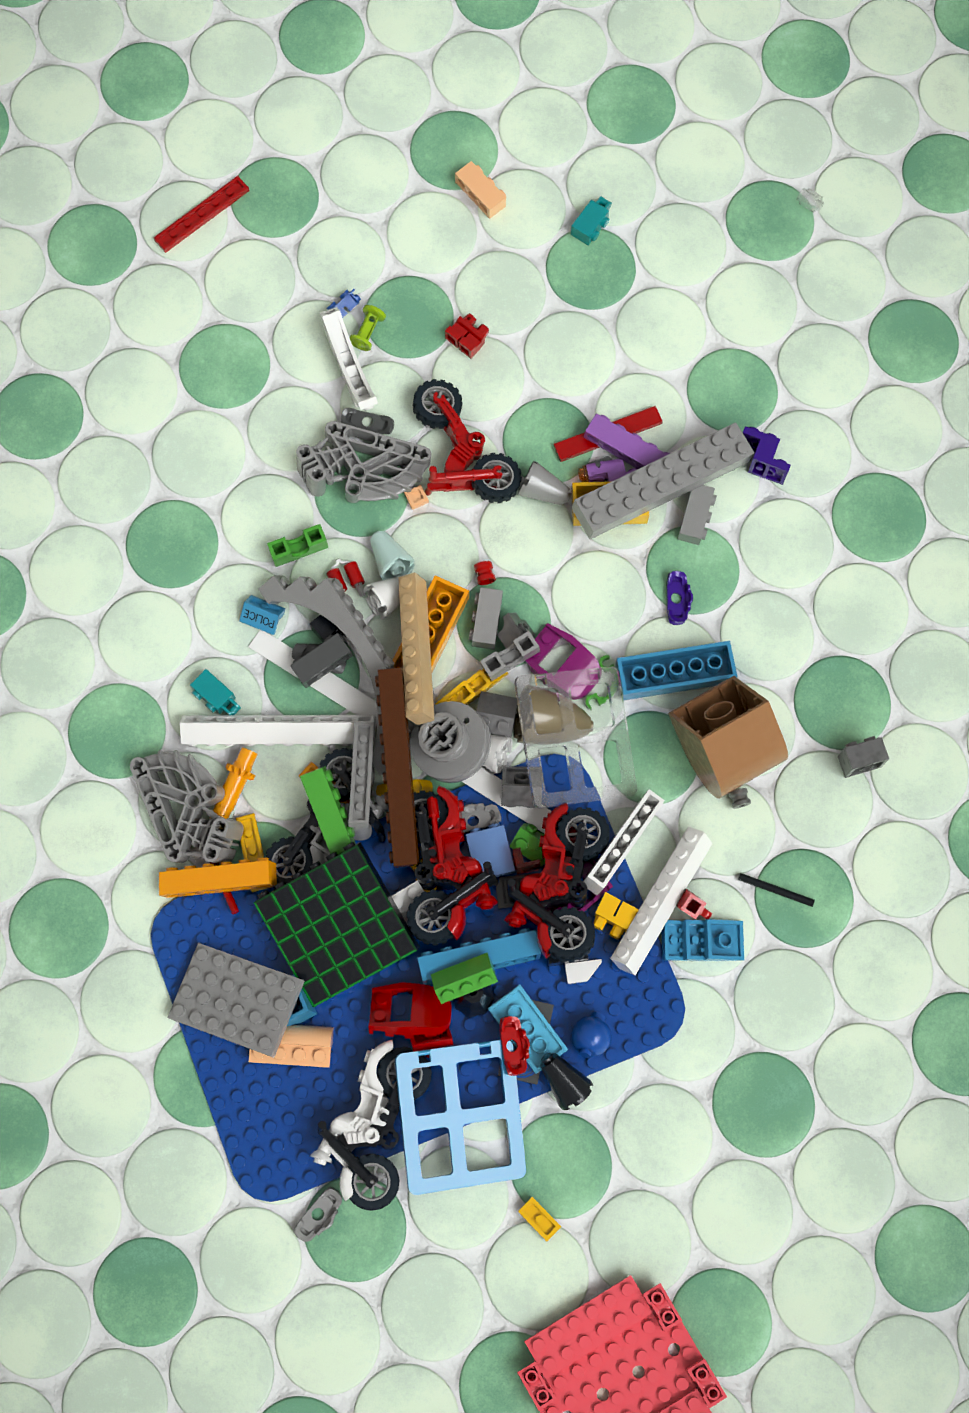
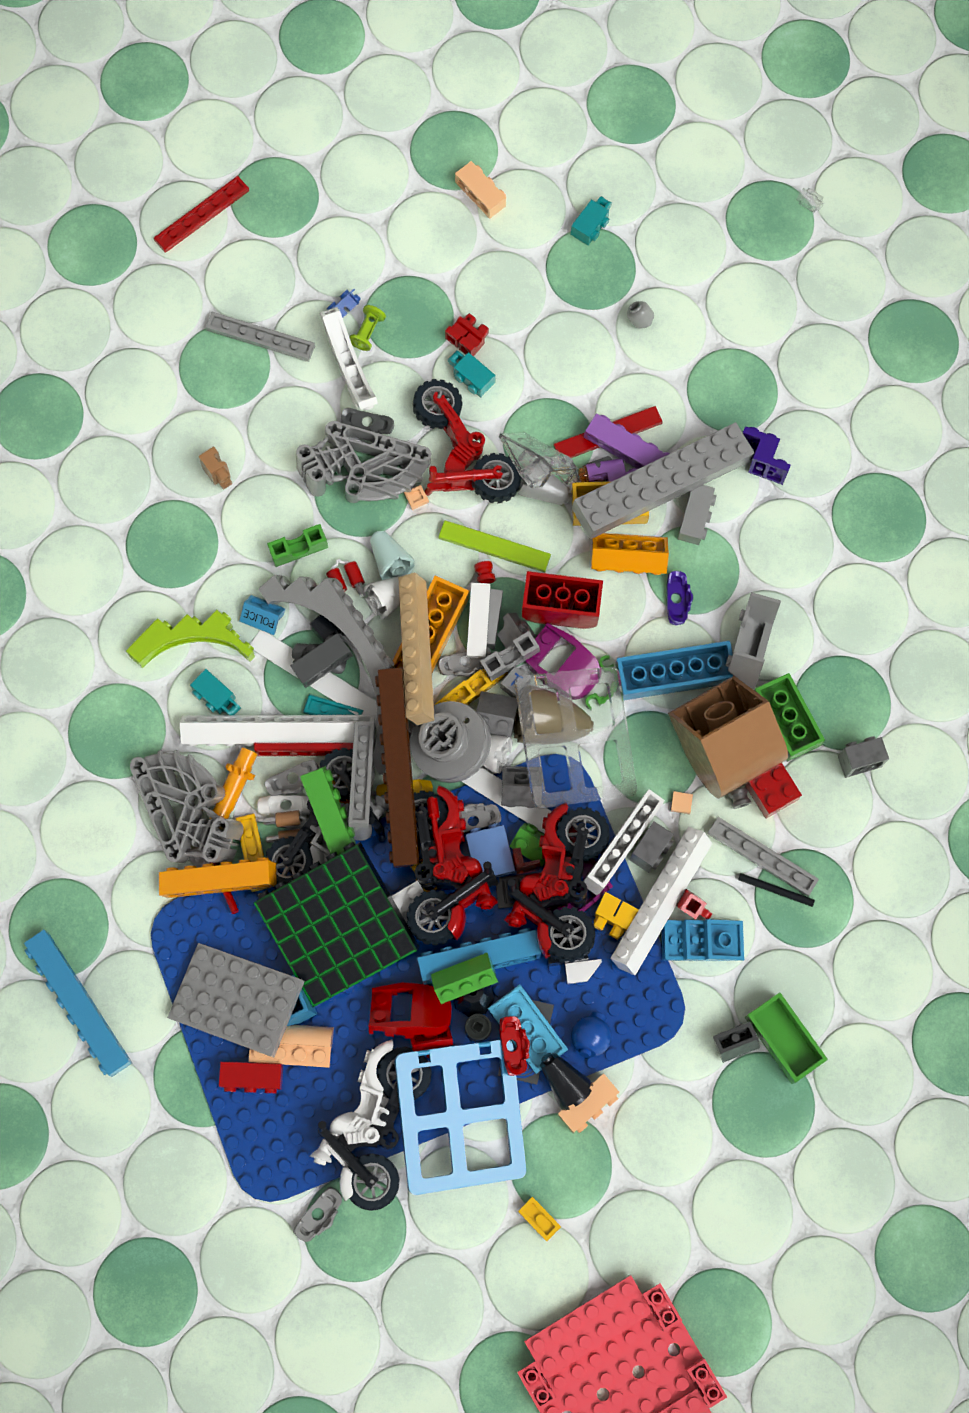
none -> dark azure brick [24,930,132,1077]
none -> lime arch [126,610,255,668]
none -> medium nougat hips [198,446,232,490]
none -> light grey plate [206,312,315,362]
none -> red brick [219,1062,283,1094]
none -> red tile [254,743,353,756]
none -> white piece [257,795,310,817]
none -> medium nougat piece [263,810,307,843]
none -> light grey piece [265,760,319,796]
none -> teal tile [303,694,364,715]
none -> light grey piece [438,647,492,677]
none -> lime tile [439,520,551,573]
none -> teal brick [447,350,496,398]
none -> pearl dark grey wheel [465,1014,491,1042]
none -> white tile [467,583,490,658]
none -> clear wedge [499,432,580,488]
none -> light grey brick [500,666,530,698]
none -> red brick [522,571,603,629]
none -> light nougat brick [557,1074,620,1133]
none -> light orange slope [591,533,669,575]
none -> light grey head [627,301,654,329]
none -> flat silver brick [630,821,674,873]
none -> light nougat tile [671,791,693,814]
none -> light grey plate [708,817,819,897]
none -> dark grey brick [713,1022,760,1063]
none -> light grey windscreen [725,592,781,689]
none -> red brick [745,763,802,819]
none -> bright green piece [745,992,828,1084]
none -> bright green brick [754,673,825,762]

